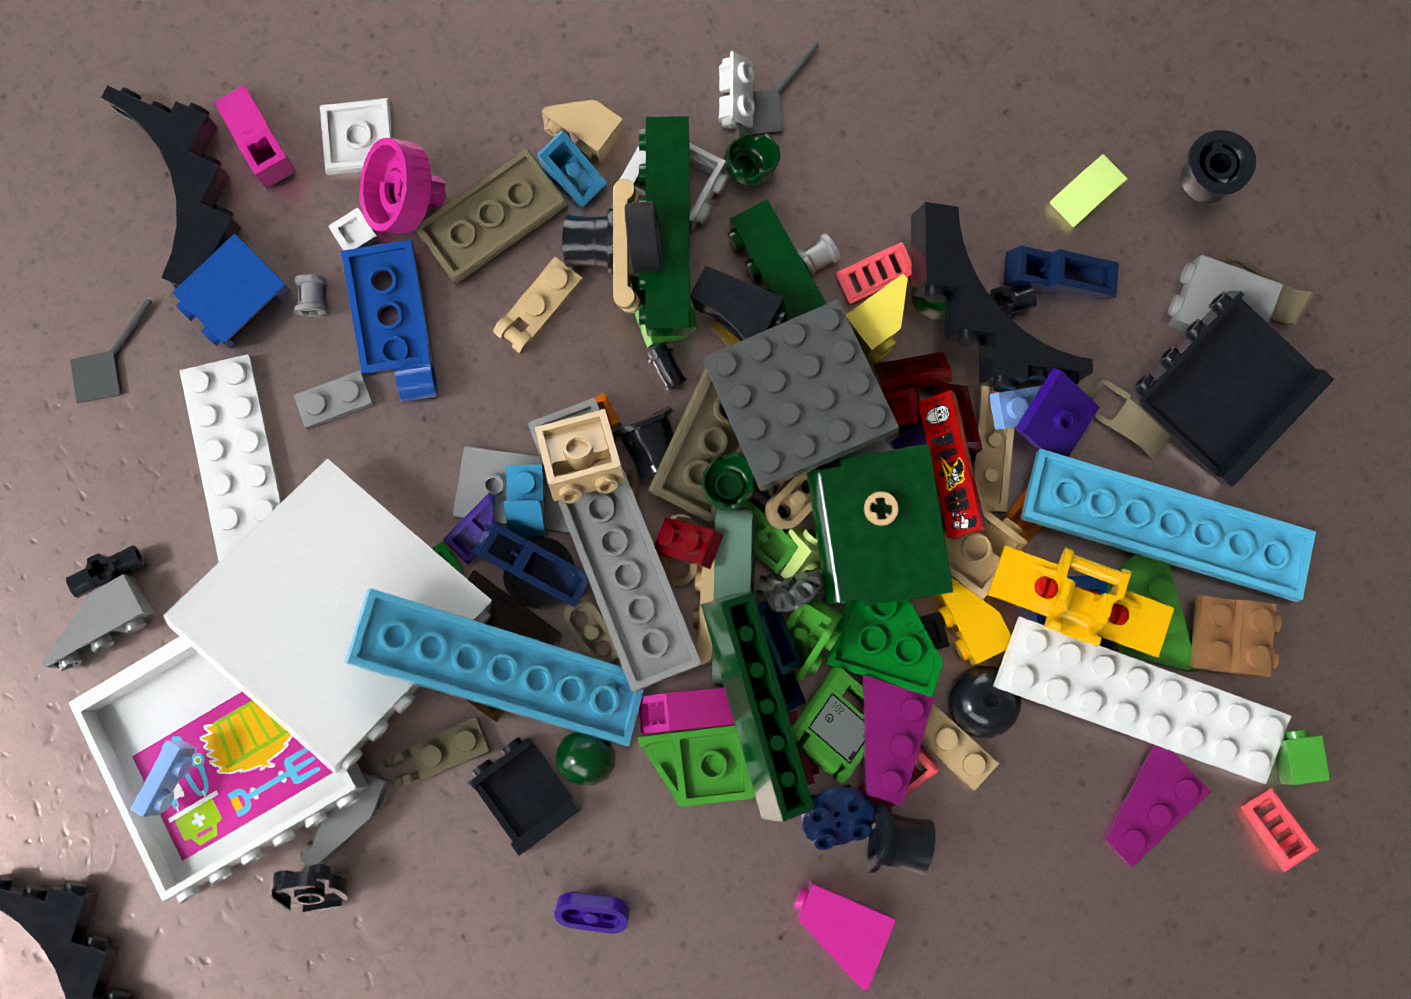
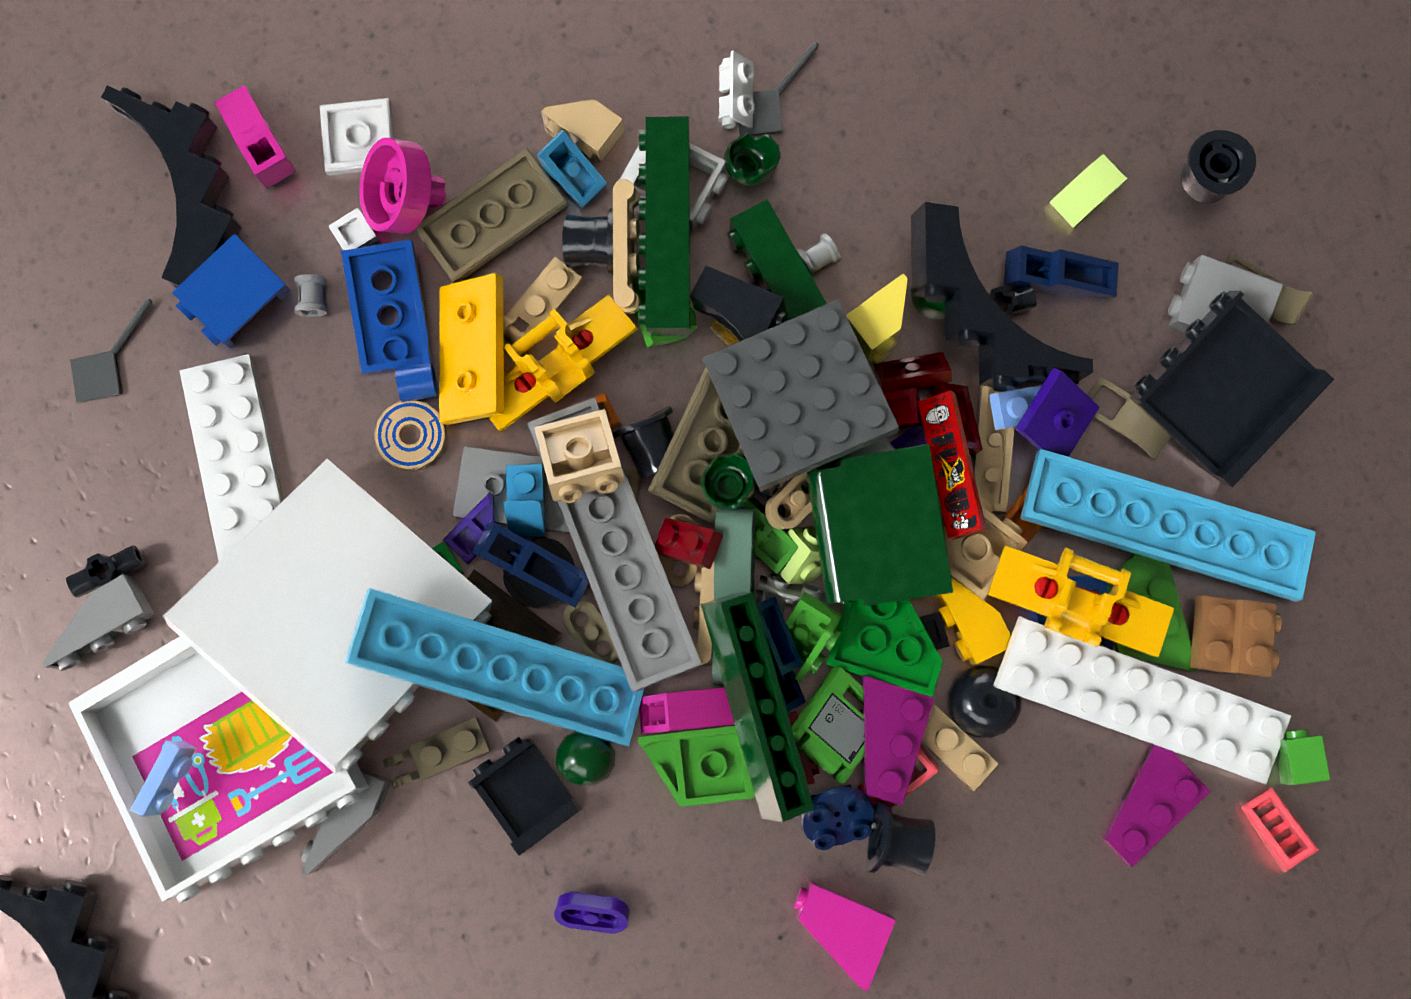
black plate [270,864,348,913] -> none
light grey plate [293,370,374,430] -> none
black tyre [625,201,663,274] -> none
black pin [648,343,687,391] -> none
dark grey gear [767,570,823,612] -> none
coral slope [835,242,912,306] -> none
tan bush [864,492,899,526] -> none
none -> tan tile [374,400,447,471]
none -> yellow plate [439,273,504,425]
none -> yellow piece [489,294,638,433]

